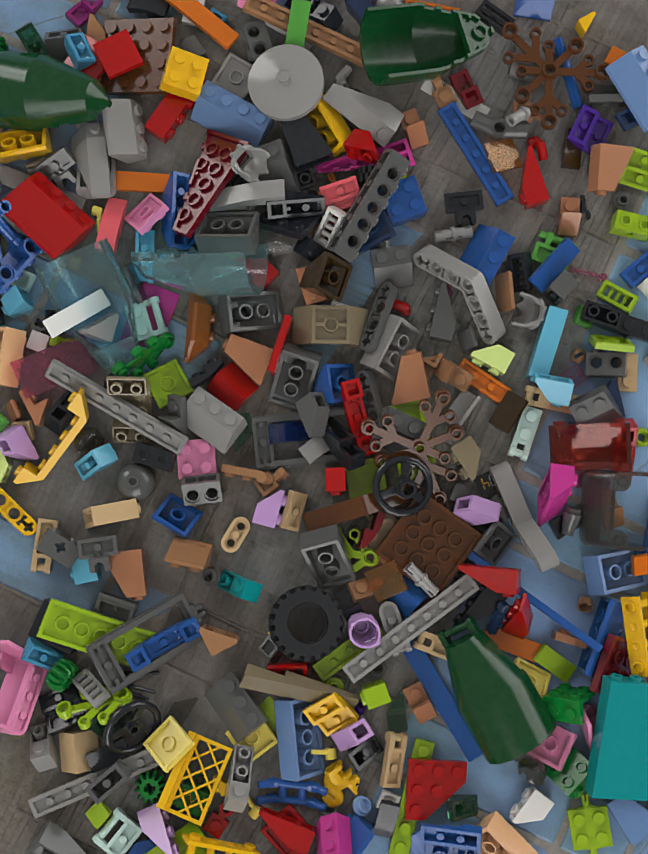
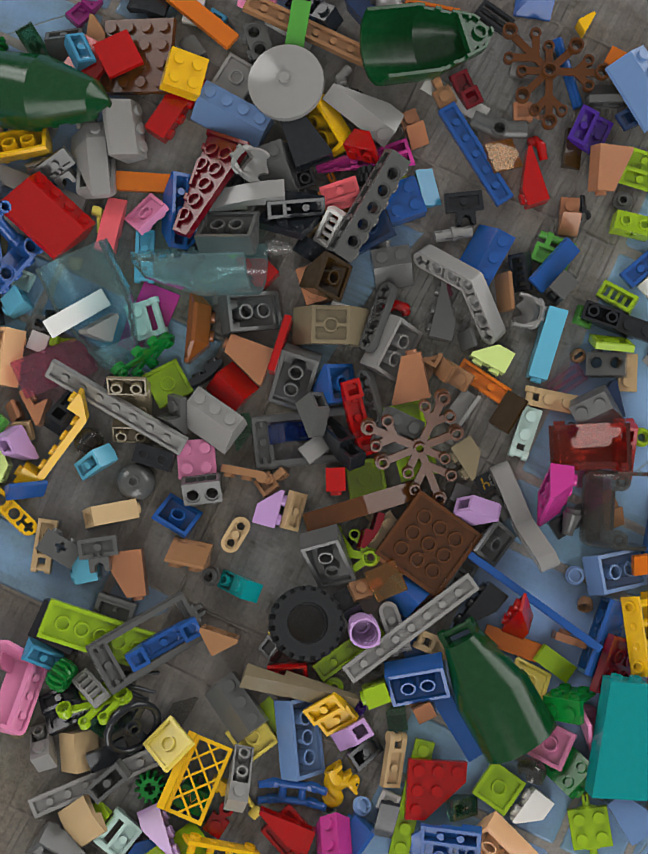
black tile [122,262,146,304] -> none
light yellow hand [311,747,337,760] -> none
black piece [372,455,433,517] -> none
light grey pin [403,562,439,598] -> none
red slope [458,563,521,597] -> none
dark blue axle [486,601,510,635] -> none
light grey pin [506,106,531,127] -> none
medium azure slope [533,372,574,407] -> none
clear pink hinge [568,265,607,281] -> none
none -> blue slope [4,480,48,500]
none -> tan slope [58,794,108,848]
none -> blue slope [384,652,451,707]
none -> dark azure slope [414,168,442,208]
none -> lime plate [471,764,527,816]
none -> light blue plate [565,565,585,585]

